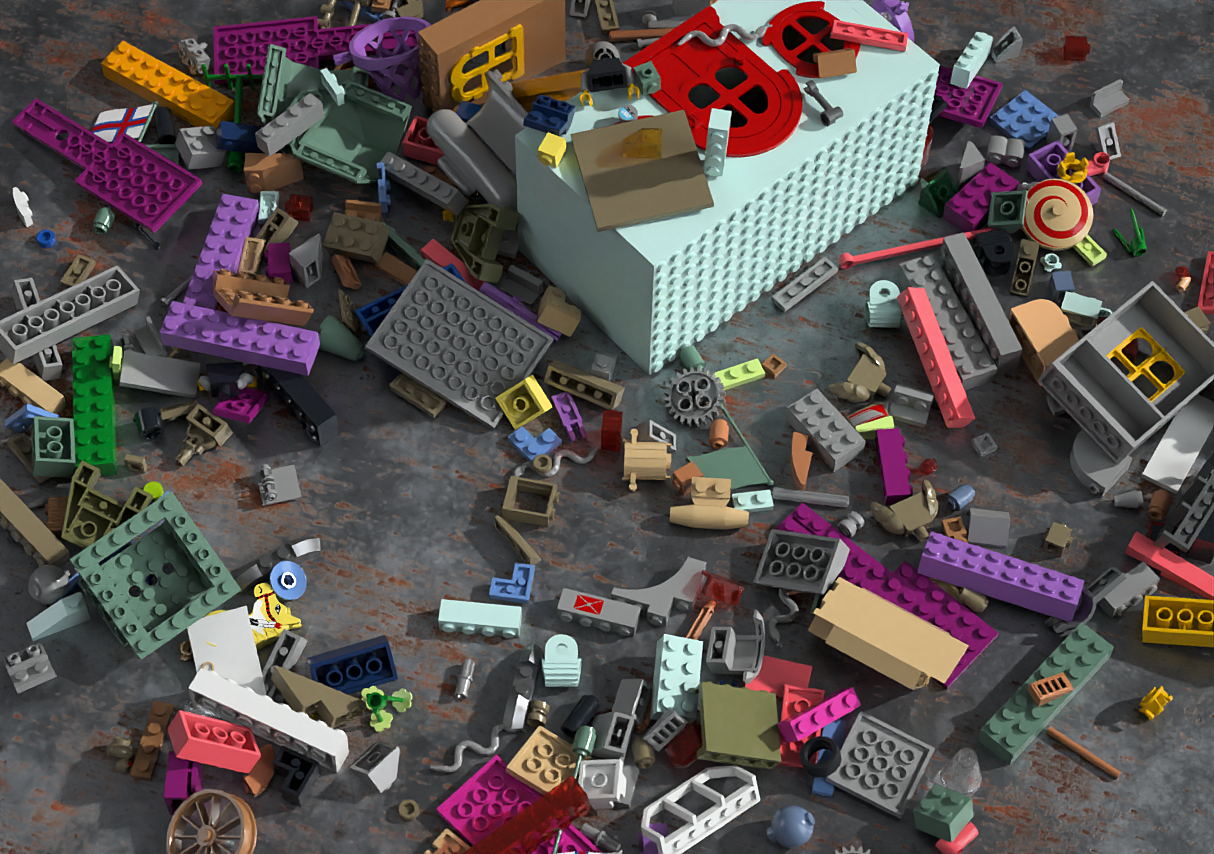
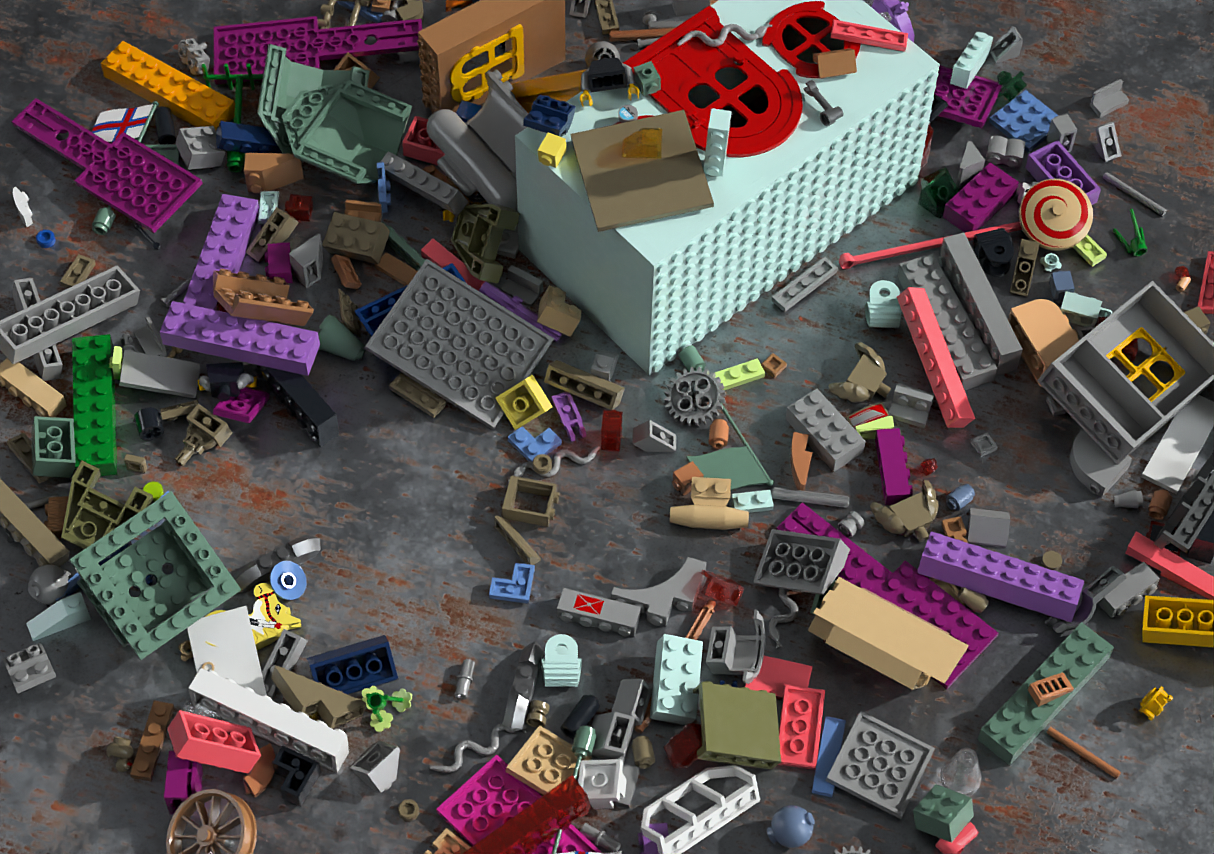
medium blue plate [5,404,60,433] -> none
tan plate [238,237,265,276] -> none
light grey brick [255,93,325,157] -> none
light grey hinge [256,464,302,506] -> none
light aqua plate [320,68,345,106] -> none
medium lavender piece [333,16,431,102] -> none
light aqua brick [438,599,522,638] -> none
tan container [622,429,671,492] -> none
light grey slope [643,707,688,751] -> none
dark pink arch [778,687,861,743] -> none
black tyre [800,736,842,778] -> none
sand green slope [988,190,1028,233] -> none
dark tan brick [1042,522,1073,557] -> none
yellow piece [1057,152,1089,184] -> none
clear red brick [1063,36,1090,61] -> none
coral piece [1087,152,1110,176] -> none
none -> clear green hips [997,71,1027,102]
none -> dark tan tile [1041,551,1062,571]

